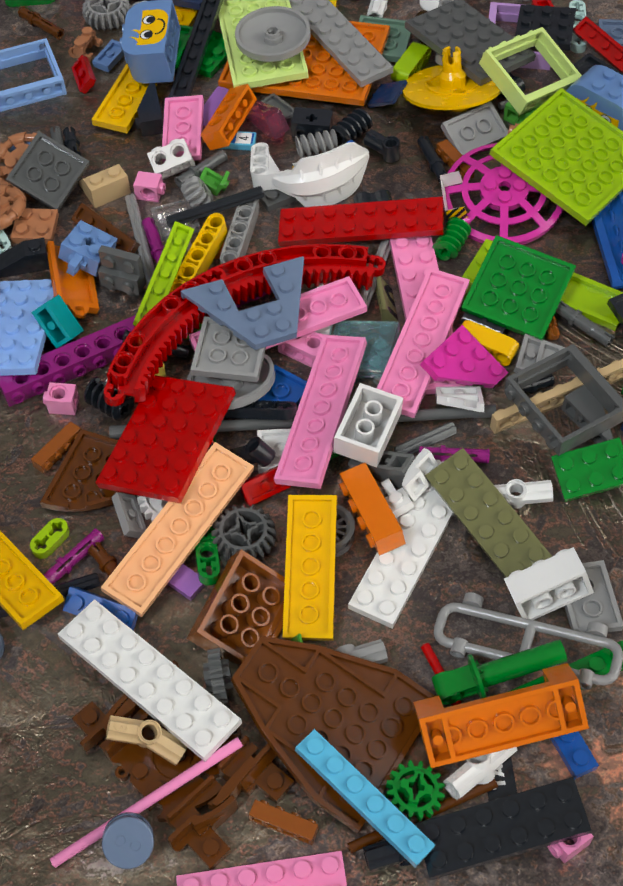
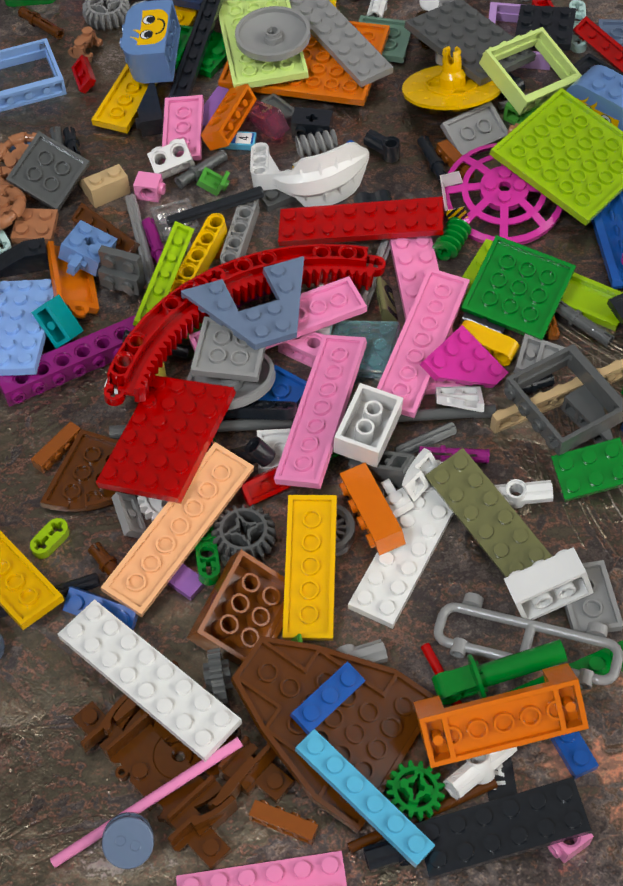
bright pink brick [43,382,80,415] -> none
magenta pin [43,528,105,585] -> none
black piece [84,377,134,421] -> none
medium blue plate [92,39,124,72] -> none
tan piece [106,715,187,766] -> none
light grey gear [181,176,213,207] -> none
black piece [330,108,373,146] -> none
dark blue piece [367,80,408,108] -> none
lime beam [391,41,432,81] -> none
none -> blue plate [290,661,366,735]

